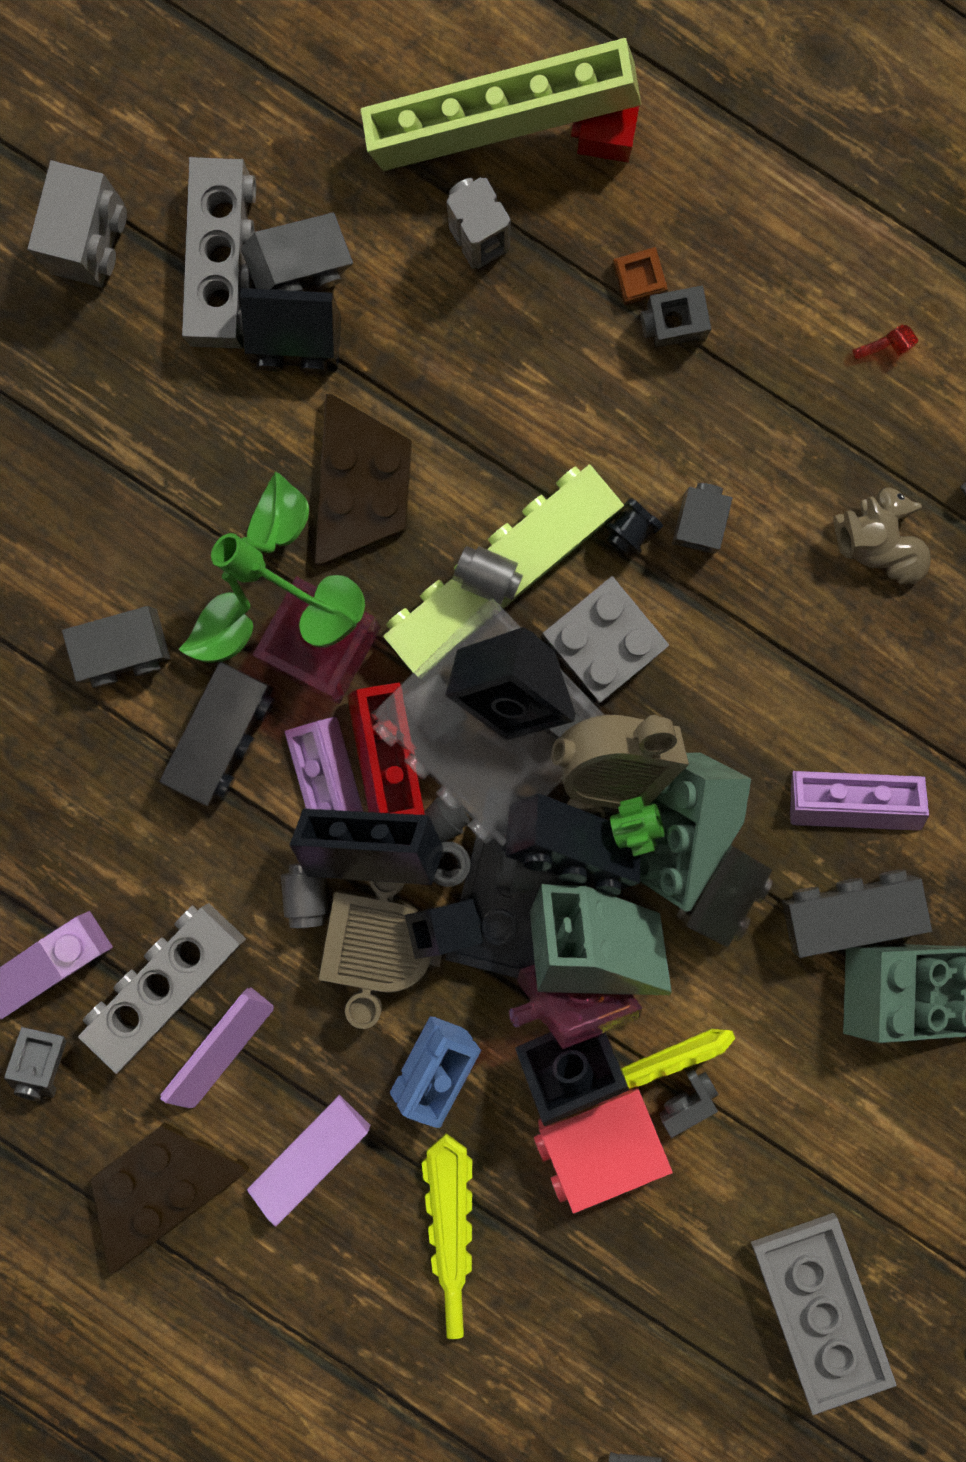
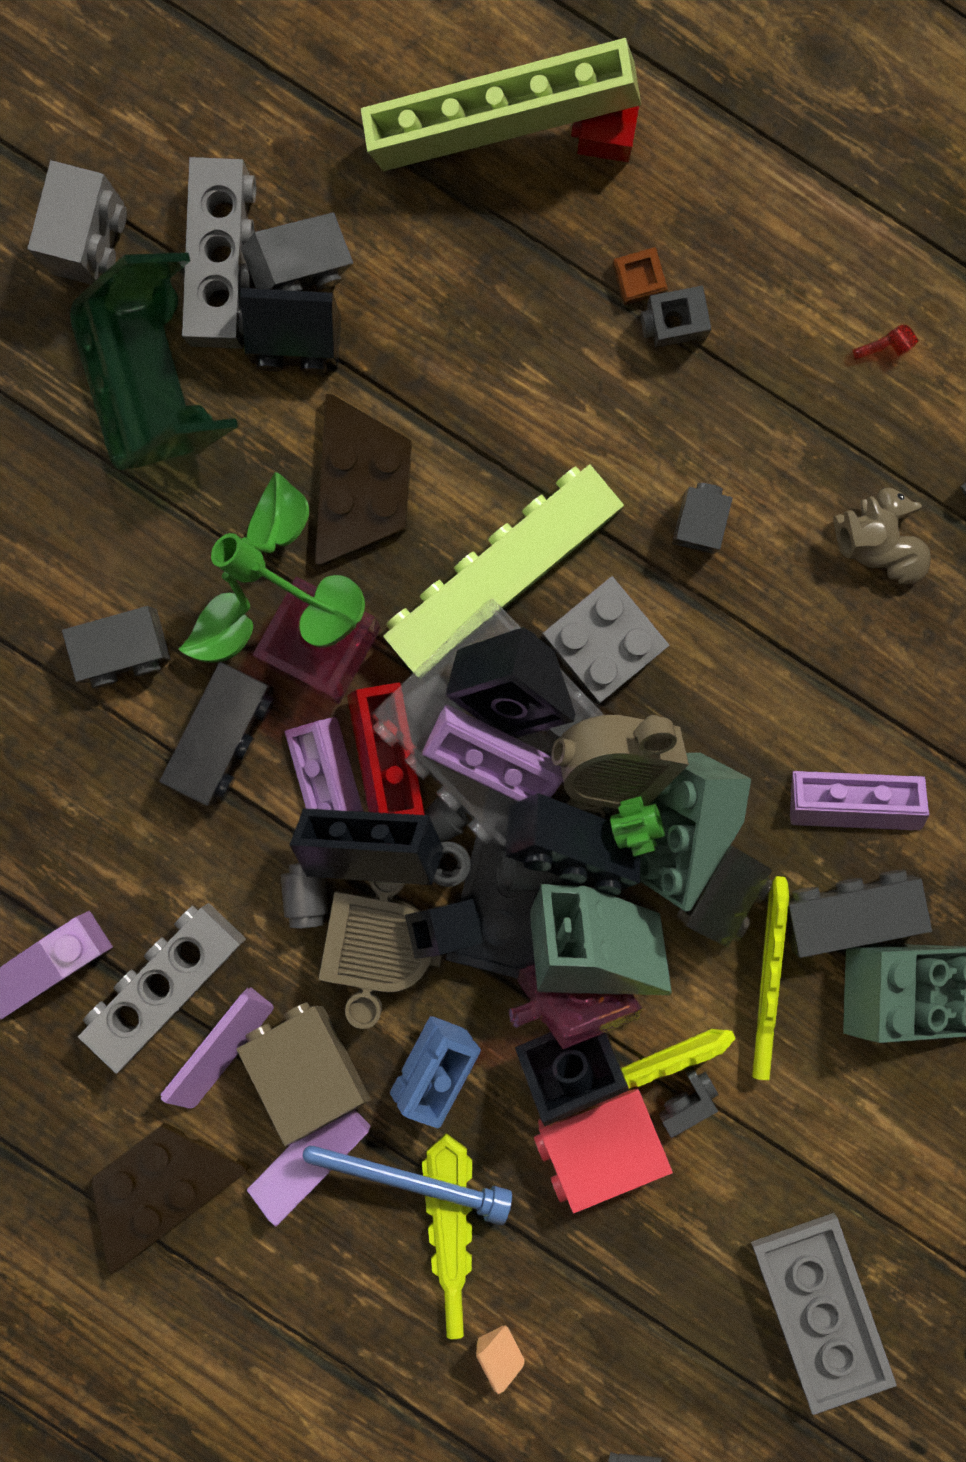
dark grey bracket [4,1027,67,1101] -> none
light grey brick [447,177,511,269] -> none
flat silver brick [452,546,523,605] -> none
black brick [605,498,663,556] -> none
none -> clear green windscreen [70,252,238,470]
none -> dark tan brick [237,1002,372,1146]
none -> medium blue piece [302,1146,512,1226]
none -> lavender slope [422,704,563,802]
none -> light nougat slope [476,1325,524,1394]
none -> neon yellow sword [752,876,789,1080]

